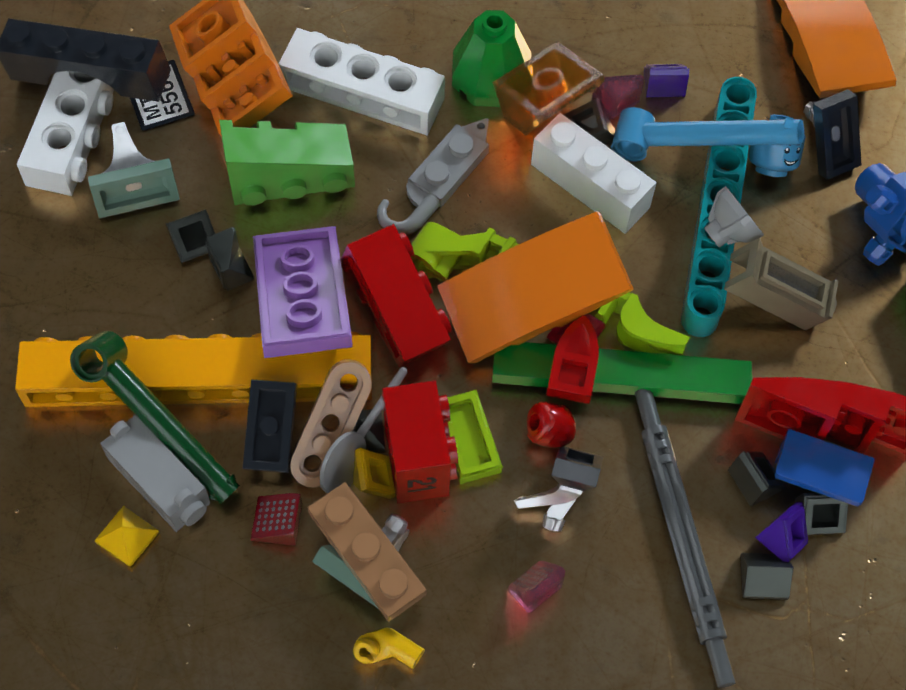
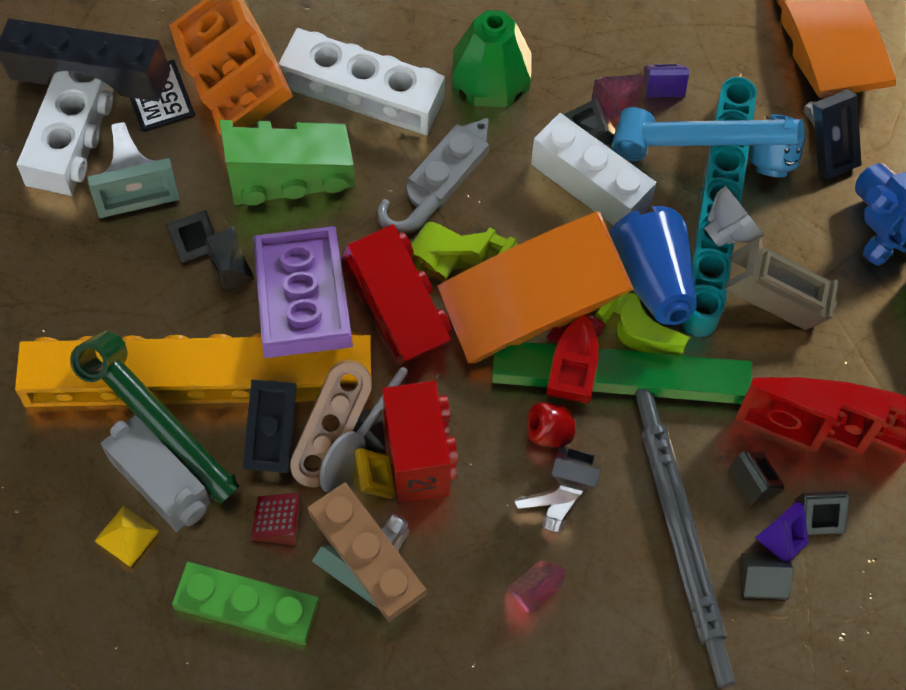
yellow arm [353,628,425,669] -> none
lime tile [447,389,503,484] -> none
clear orange slope [493,41,605,136] -> none
blue panel [774,429,875,507] -> none
none -> bright green plate [172,561,319,645]
none -> blue cone [609,206,697,325]

